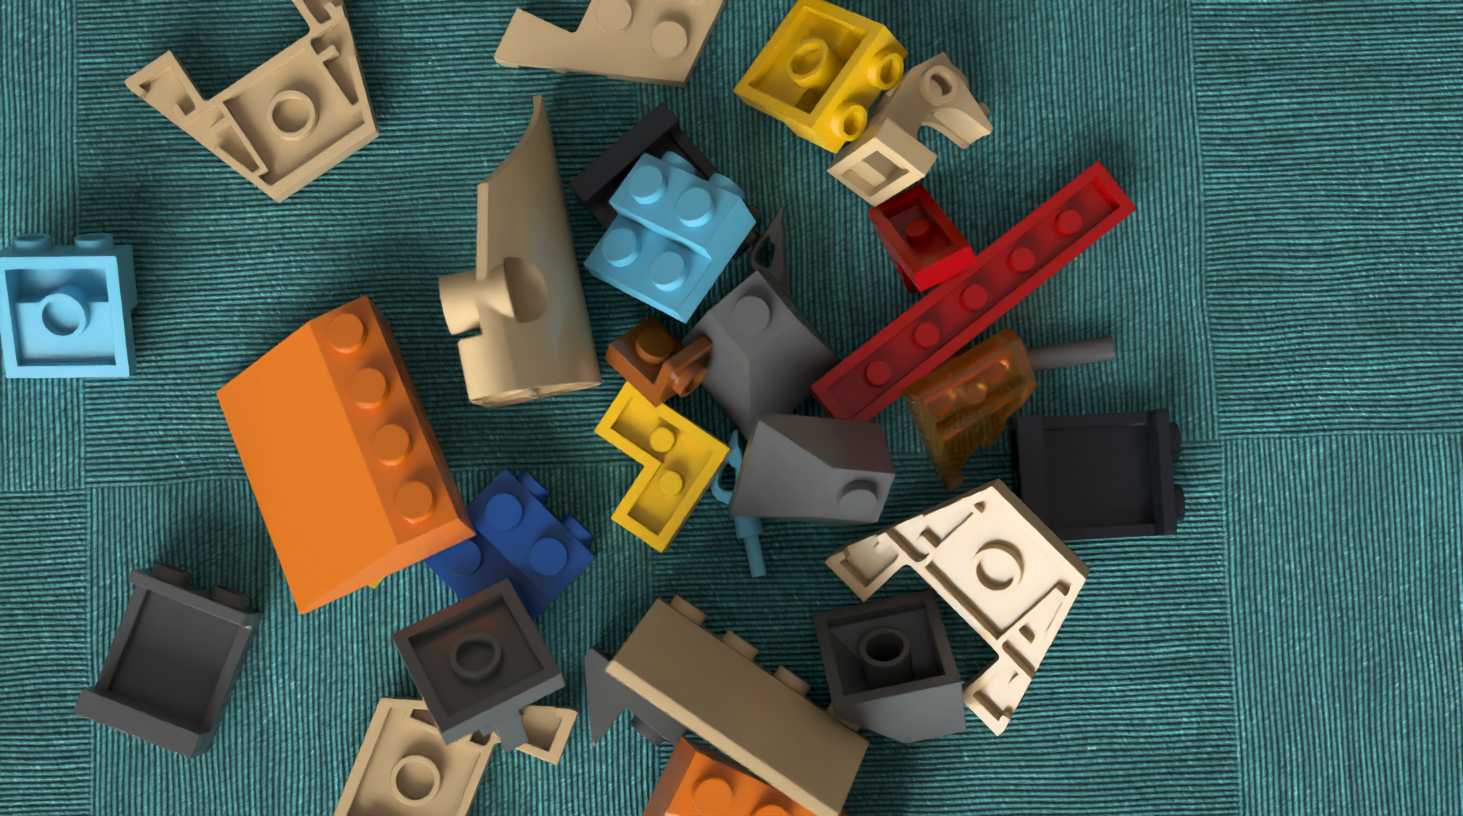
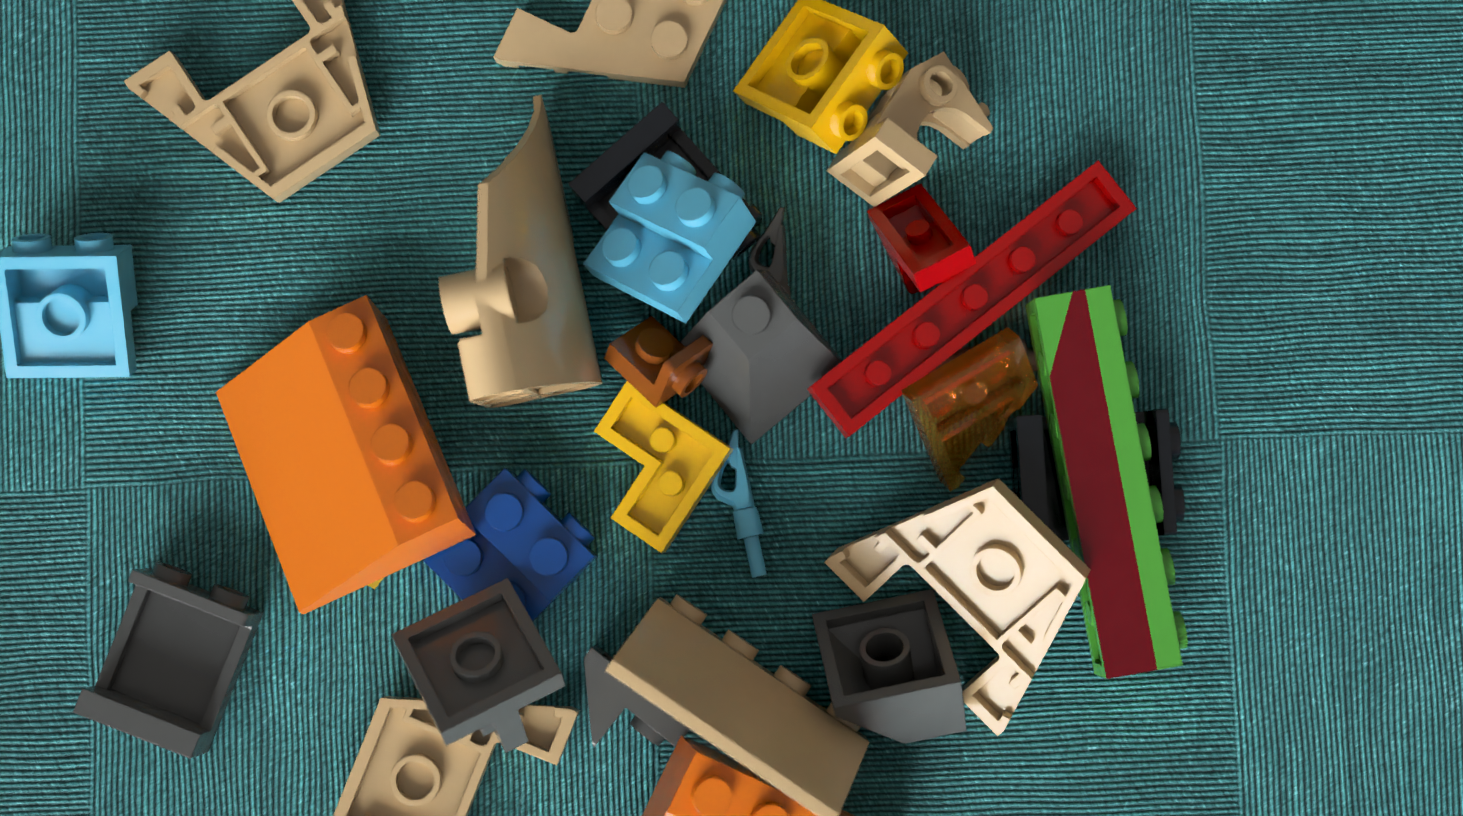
dark grey slope [728,411,896,526] -> none
none -> brick [1025,285,1188,679]

